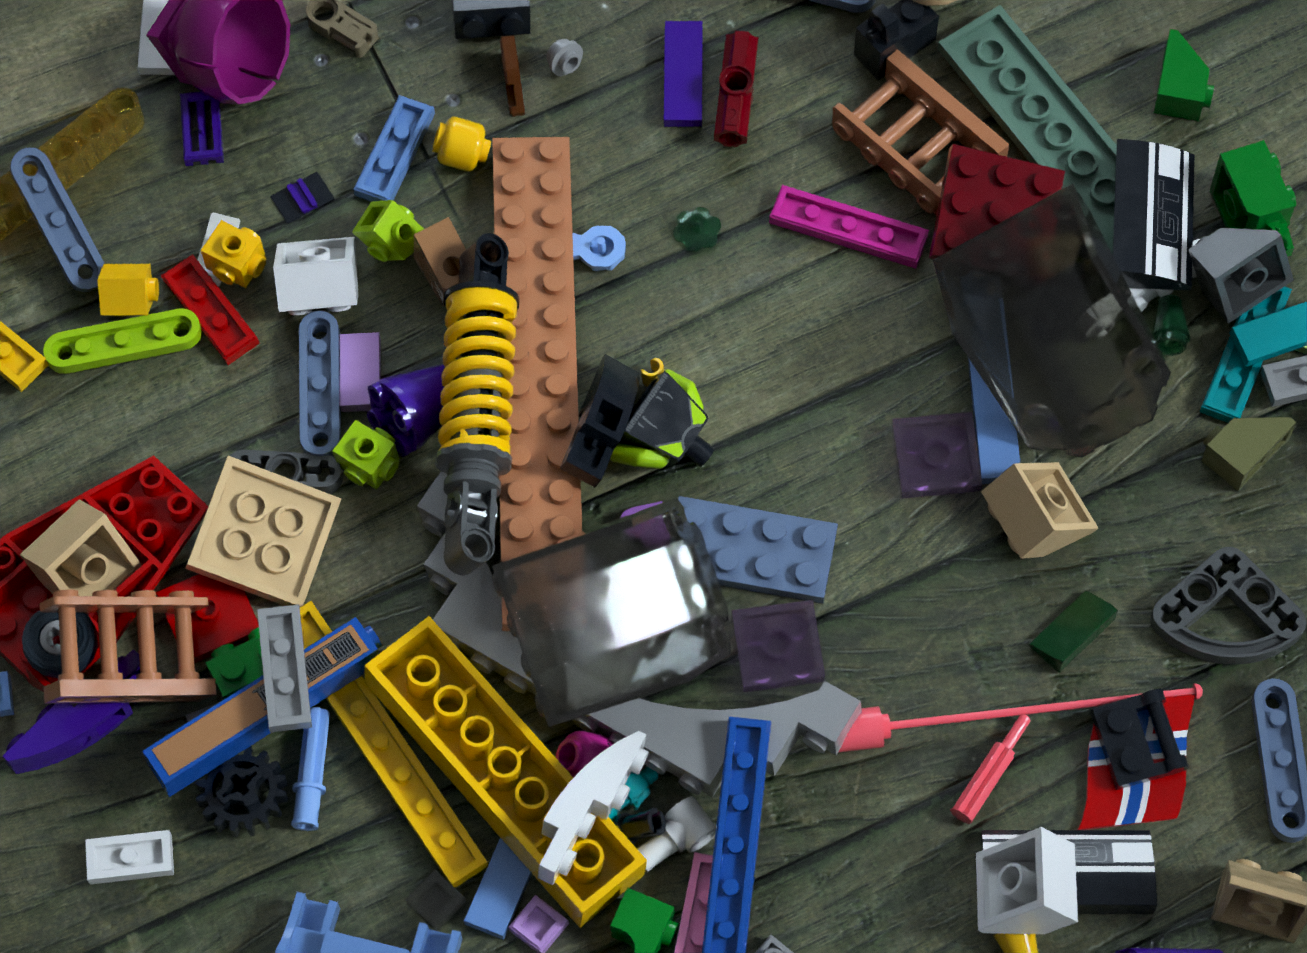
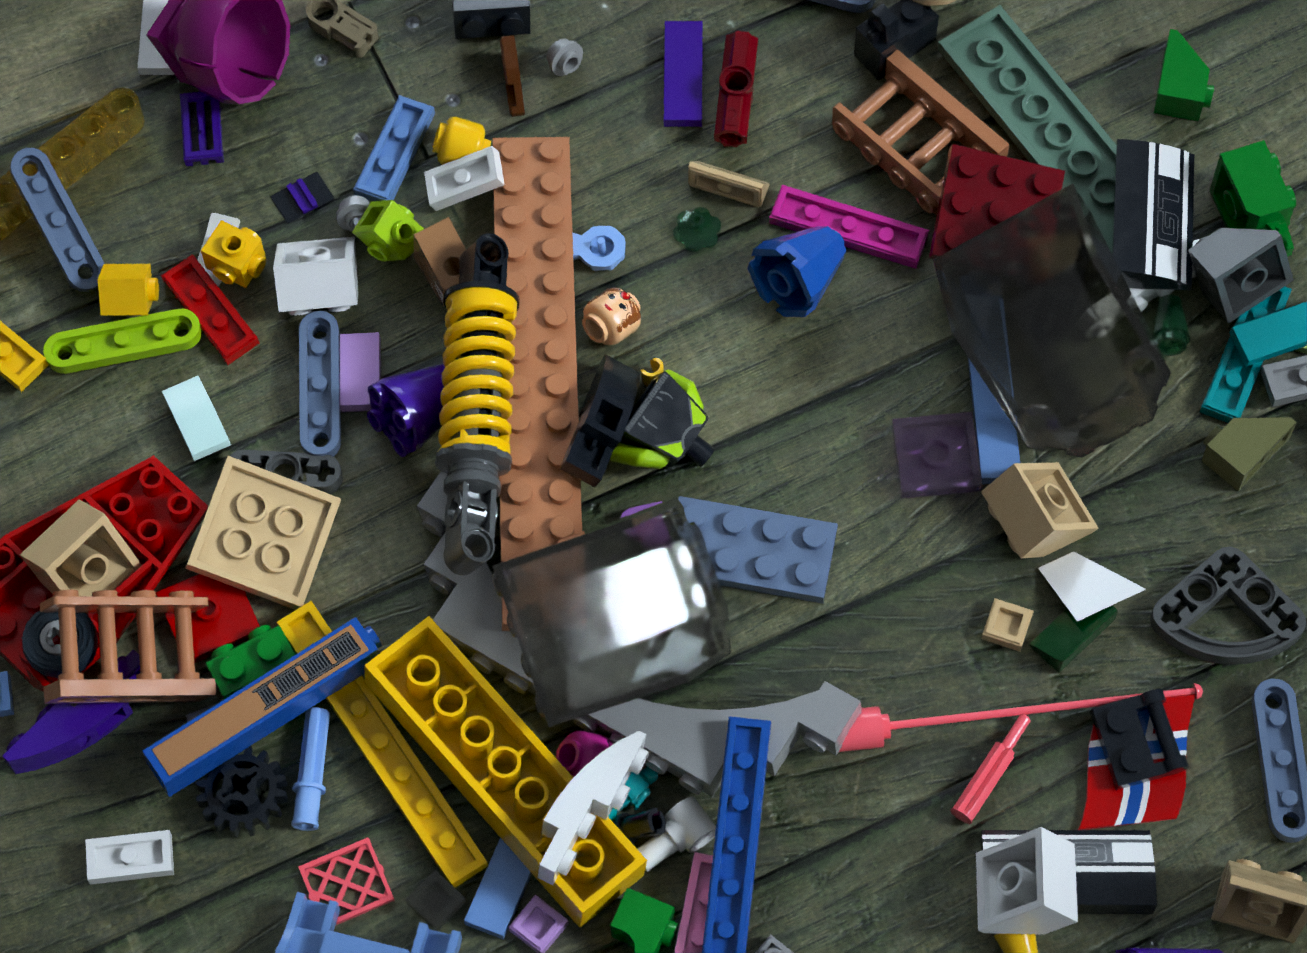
light grey plate [257,604,312,733] -> none
lime brick [332,420,400,490] -> none
clear purple plate [732,600,825,692] -> none
none -> light aqua slope [162,376,231,461]
none -> coral window [298,837,395,925]
none -> light grey plate [336,196,370,231]
none -> white plate [424,146,505,211]
none -> light nougat head [582,287,641,346]
none -> tan slope [688,161,769,207]
none -> blue cone [747,226,846,317]
none -> tan tile [981,598,1034,652]
none -> white sticker [1038,551,1146,621]

